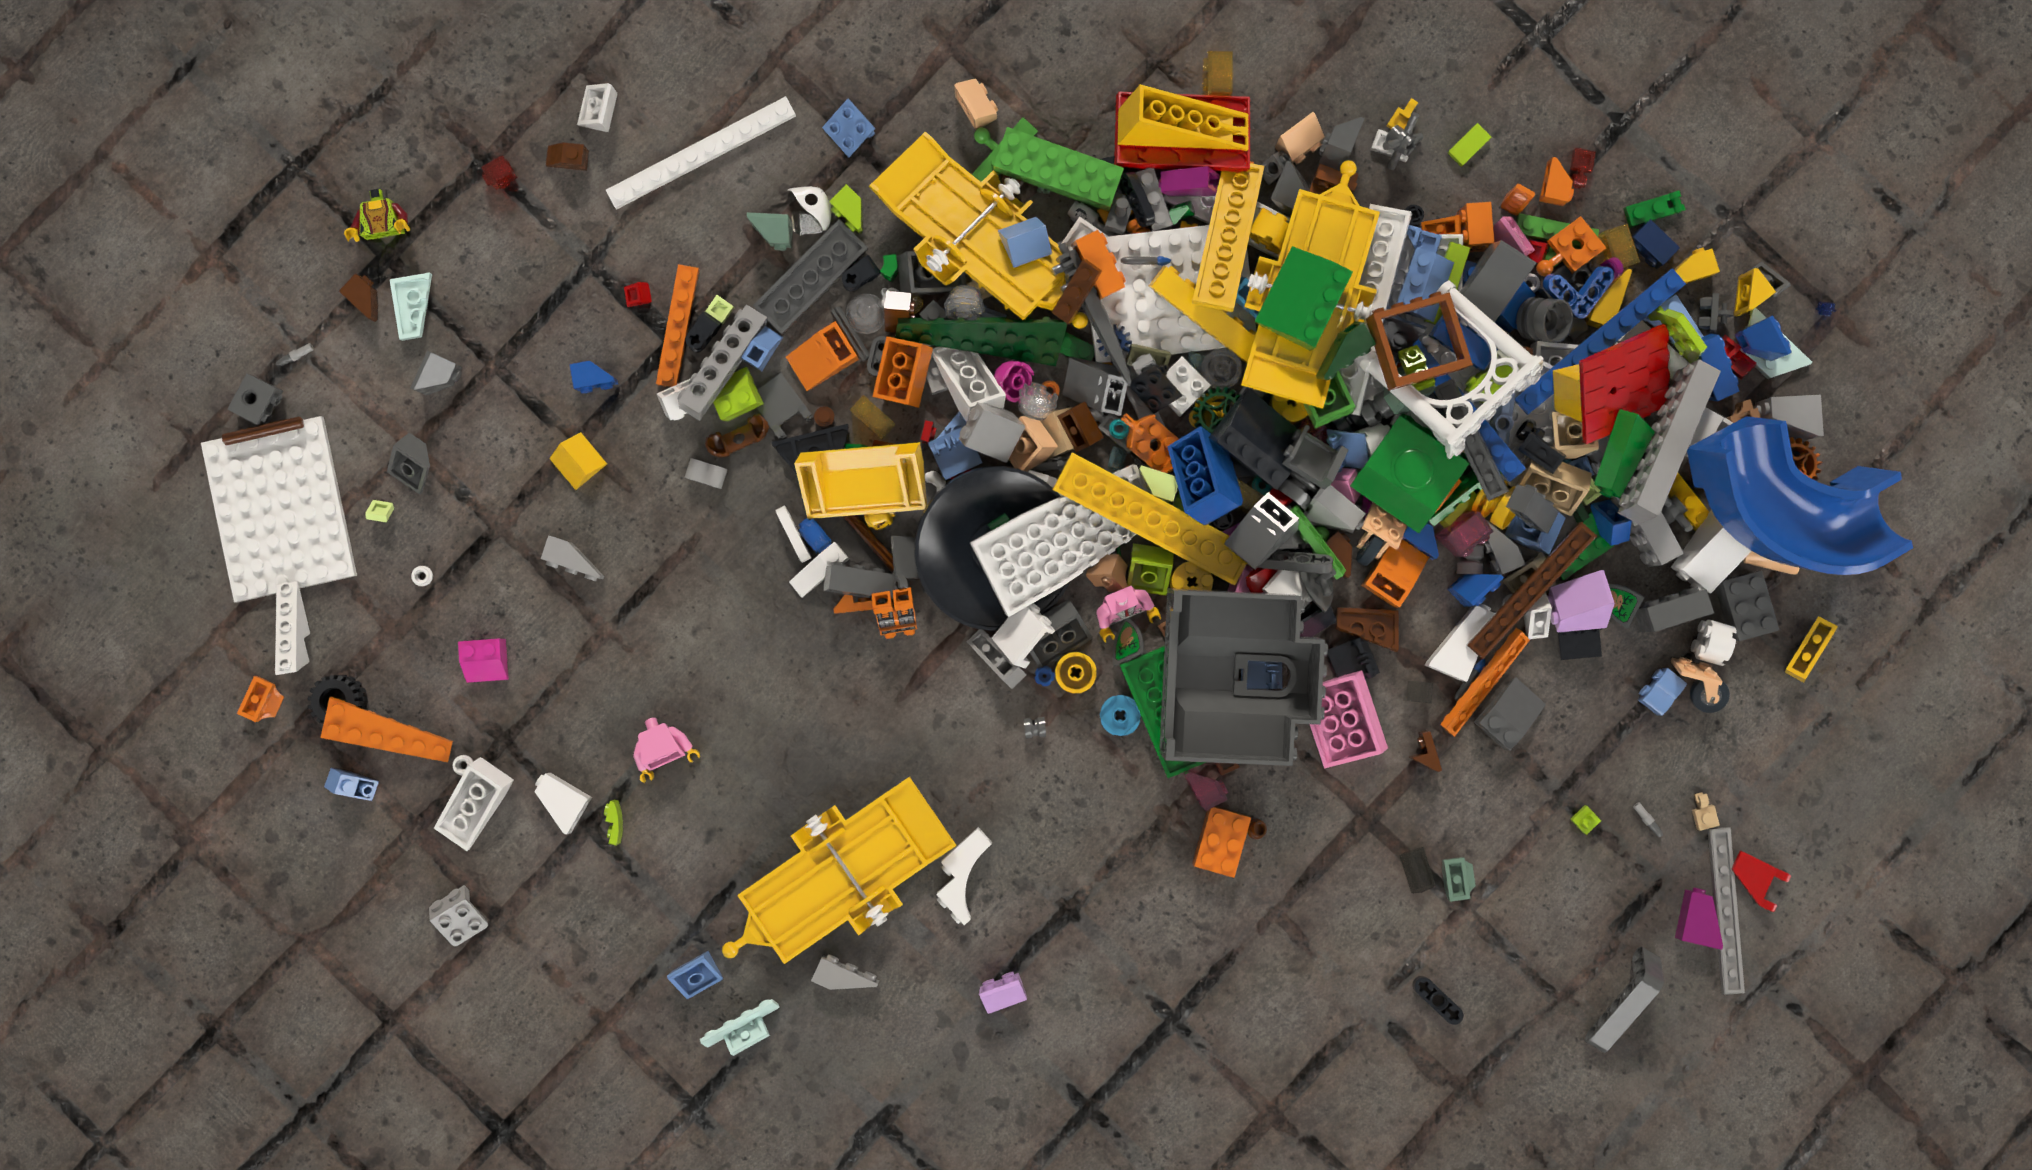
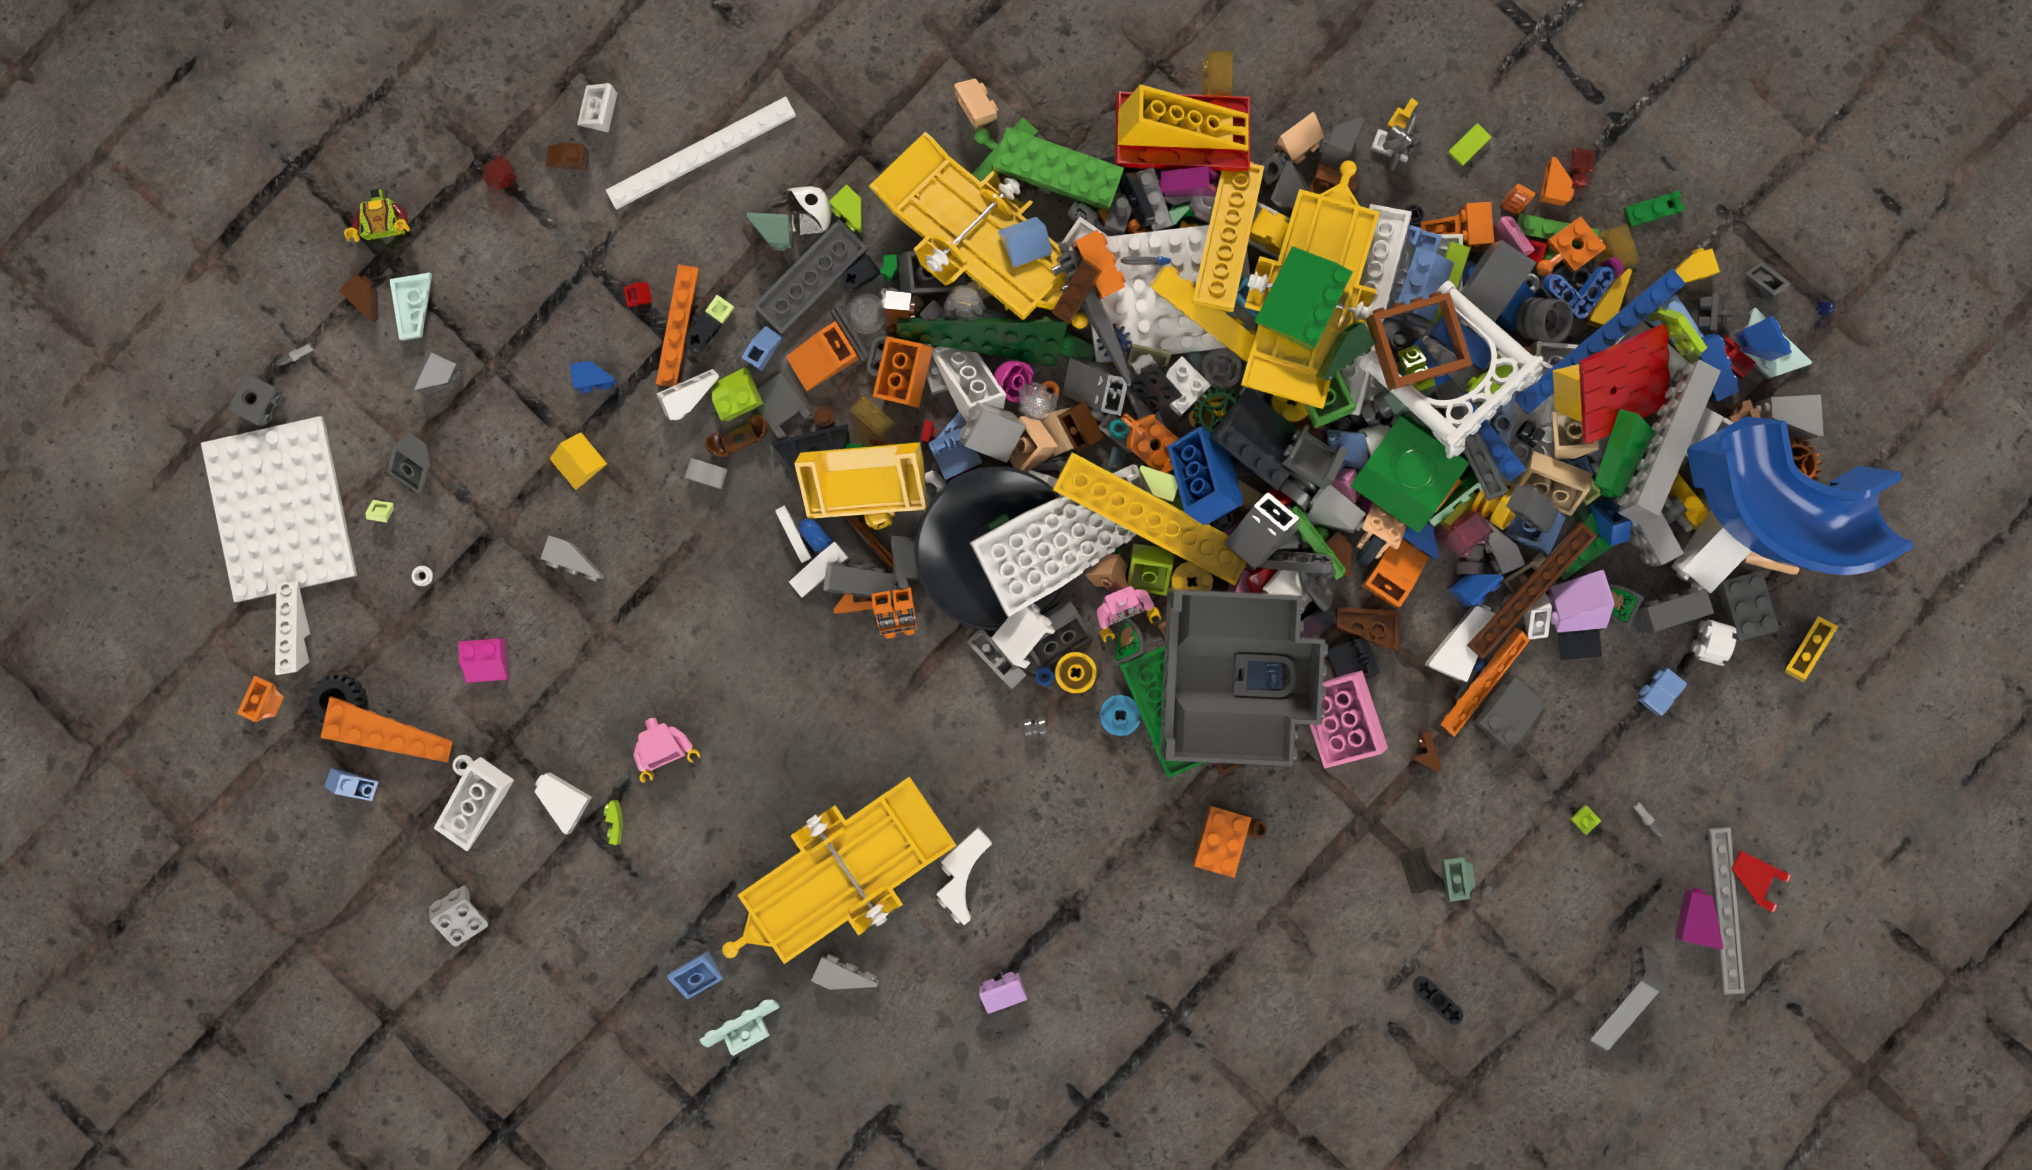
reddish brown axle [222,416,304,446] -> none
light grey brick [677,305,767,421] -> none
medium blue hinge [822,98,875,157] -> none
clear pink slope [1183,770,1228,811] -> none
teal plate [1252,477,1271,496] -> none
black plate [1518,432,1566,474] -> none
dark blue brick [1627,219,1680,269] -> none
plate [1671,657,1730,713] -> none
tan plate [1692,792,1720,831] -> none
yellow slope [1734,268,1776,317] -> none

